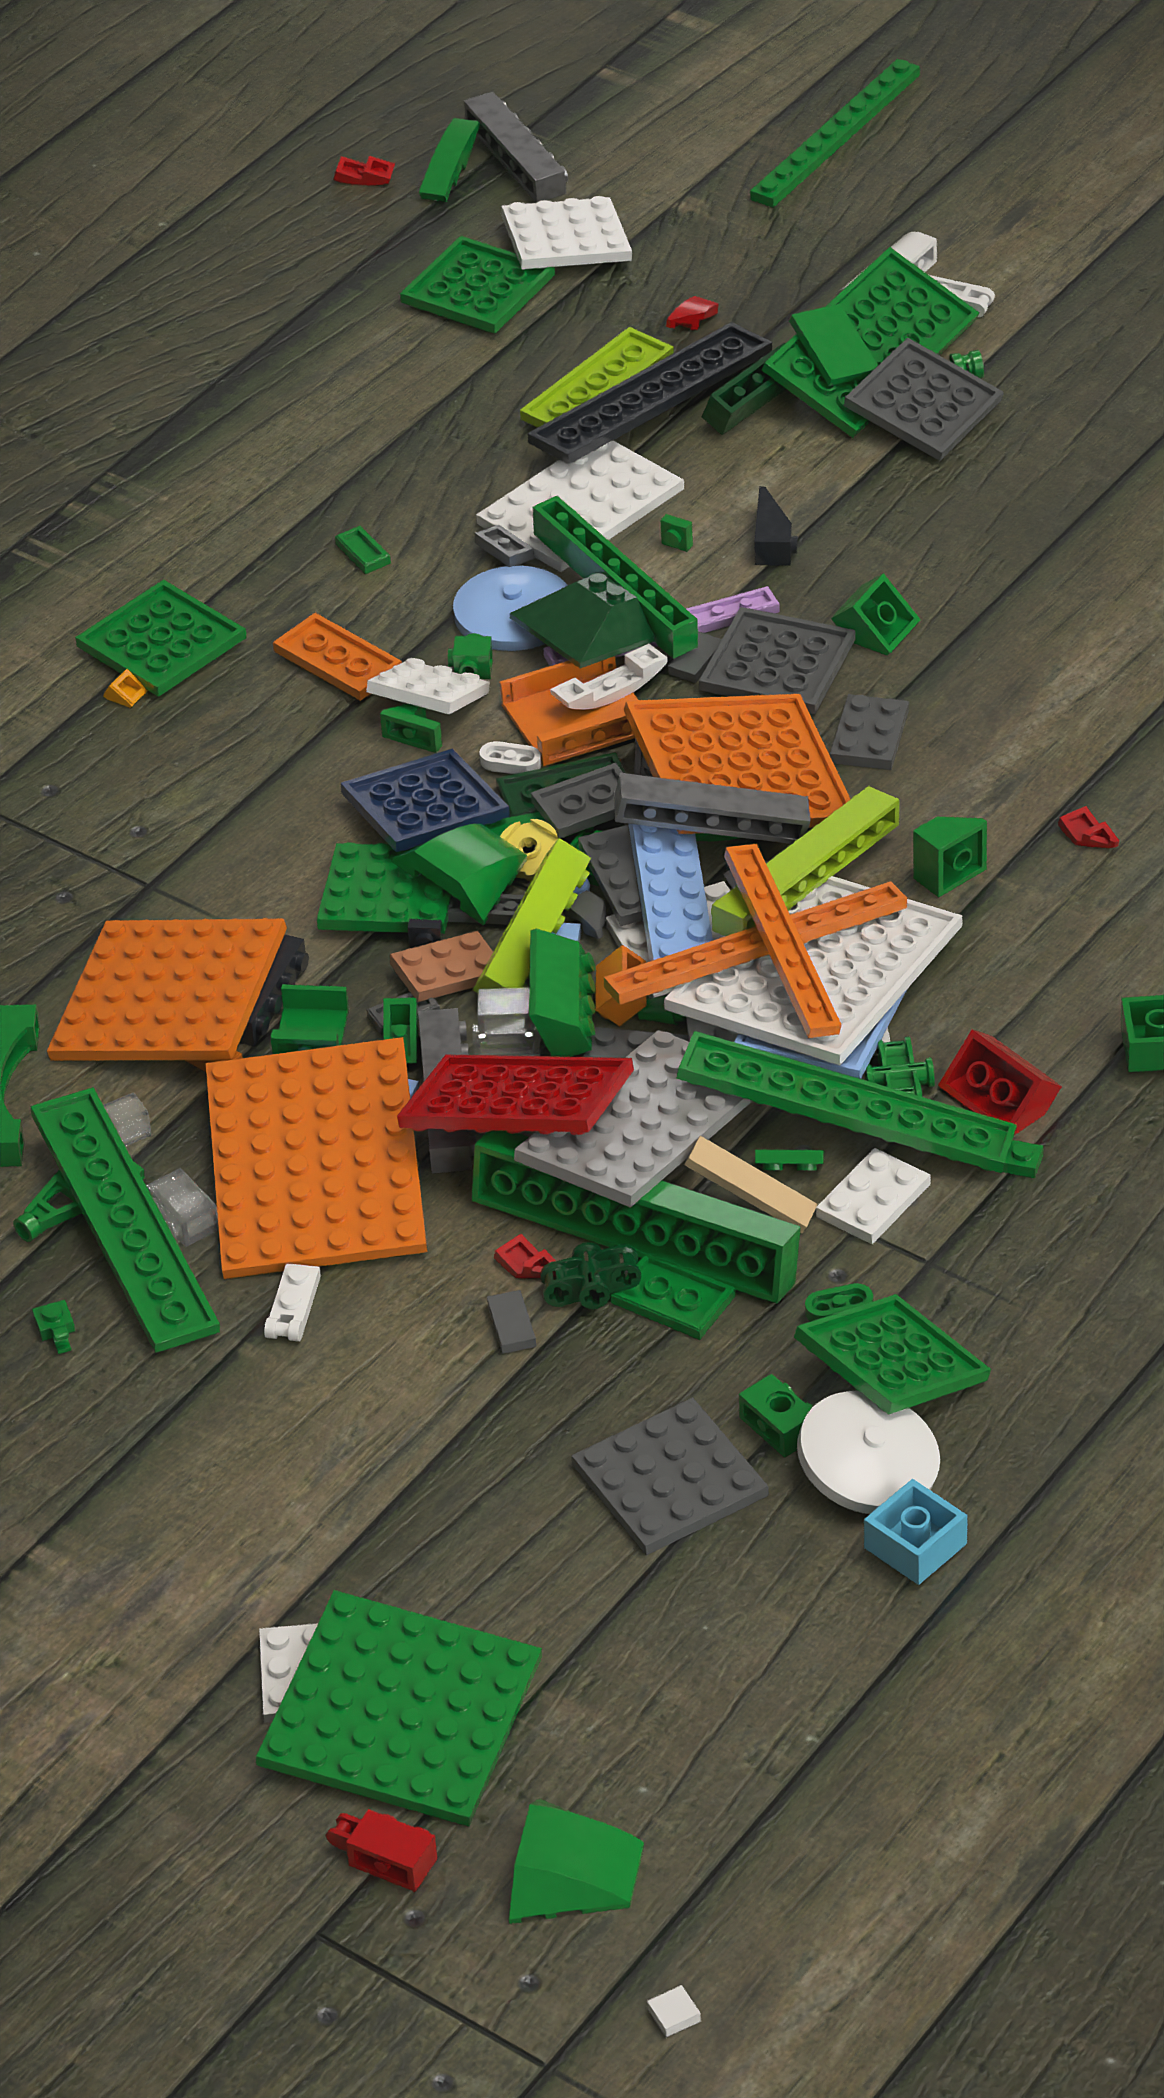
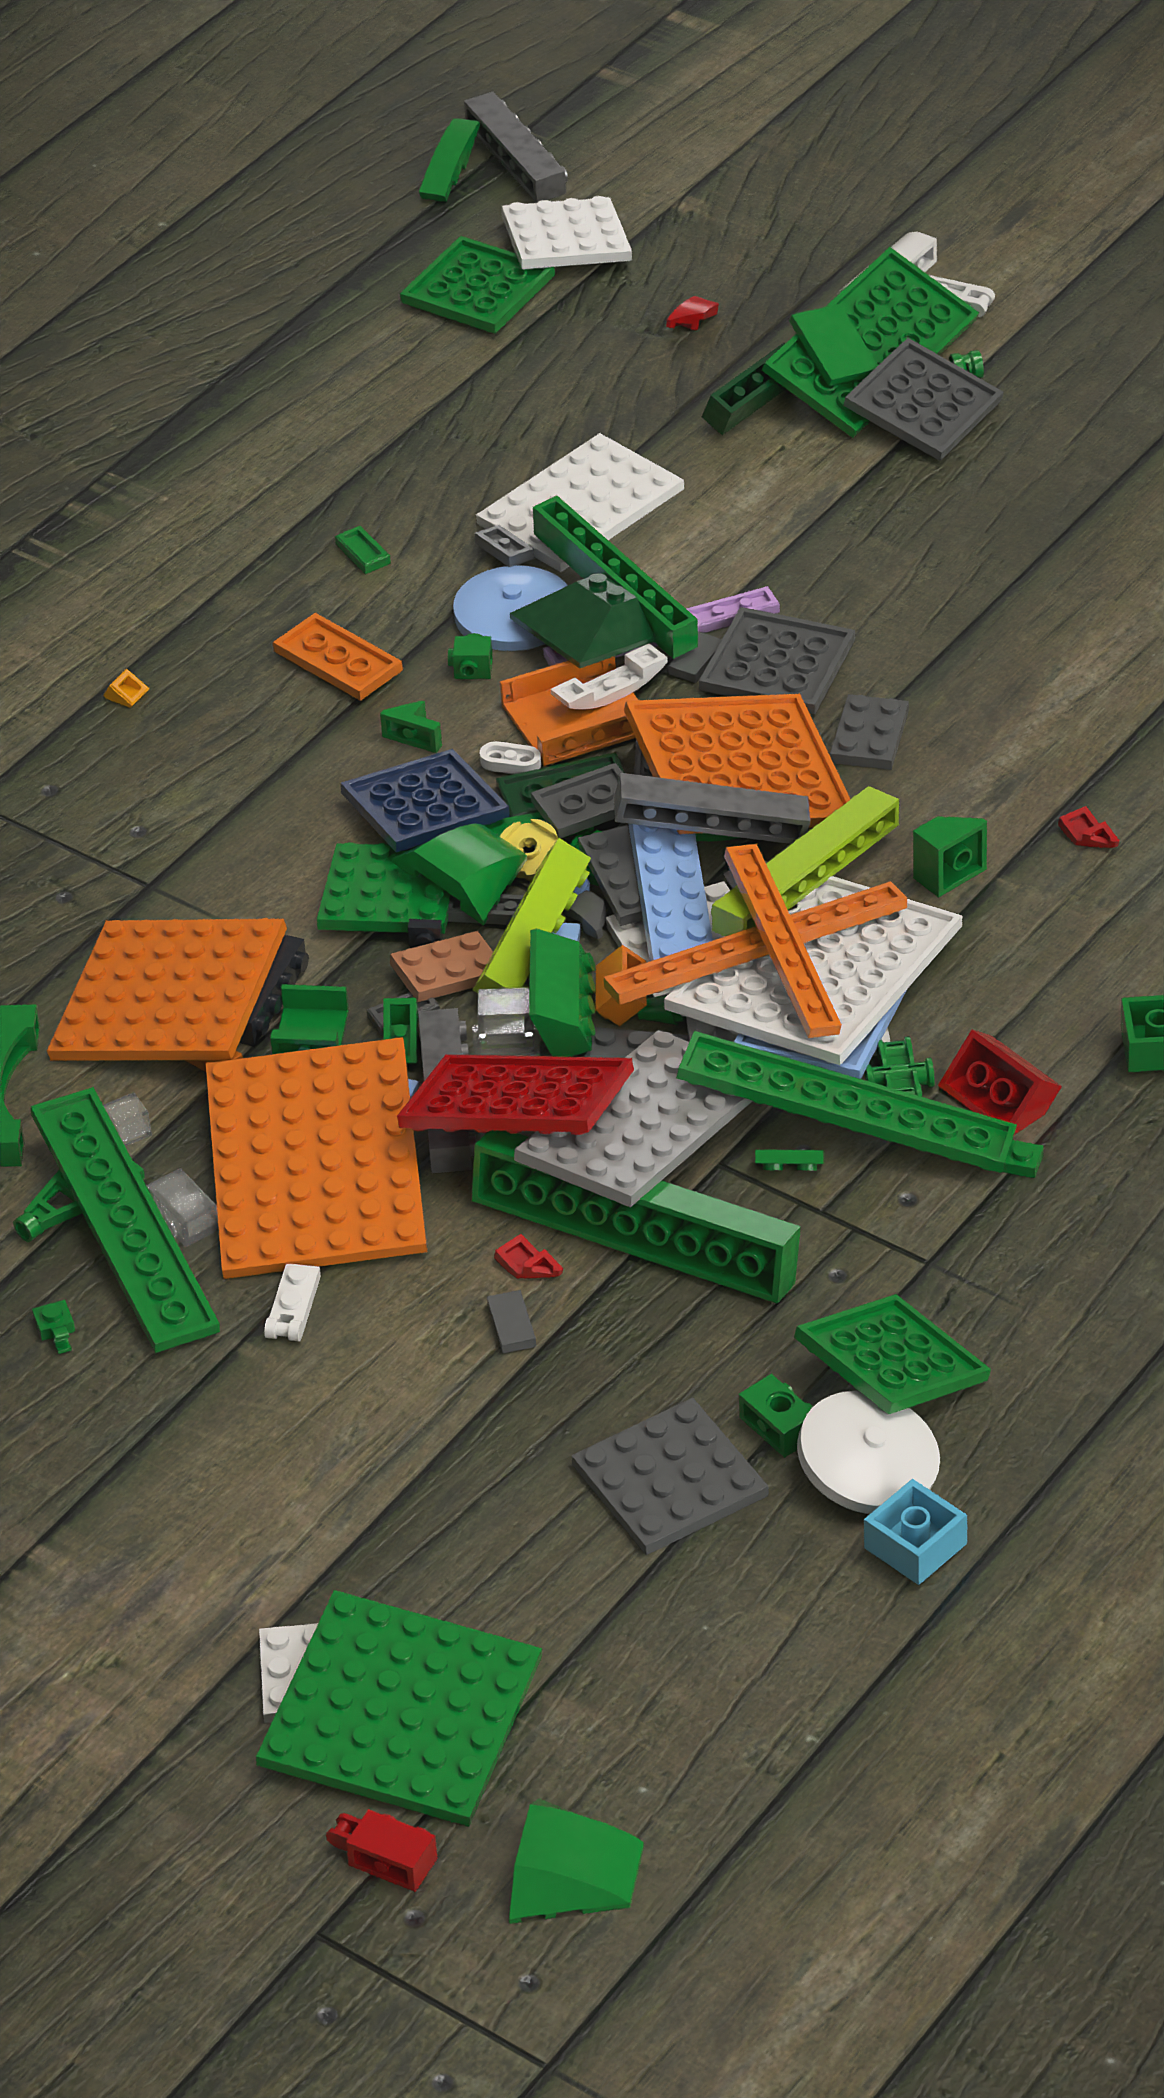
green plate [75,579,247,697] -> none
red slope [333,156,395,186] -> none
white plate [366,658,490,714] -> none
lime plate [520,327,674,427] -> none
black plate [528,322,772,464] -> none
dark green axle [540,1242,641,1309] -> none
green tile [611,1256,736,1340] -> none
white tile [647,1985,701,2037] -> none
green plate [660,514,693,552] -> none
tan tile [684,1136,818,1233] -> none
green plate [750,59,920,208] -> none
black slope [754,486,798,566] -> none
green plate [805,1283,873,1322] -> none
white plate [816,1148,931,1244] -> none
green slope [831,573,921,655] -> none

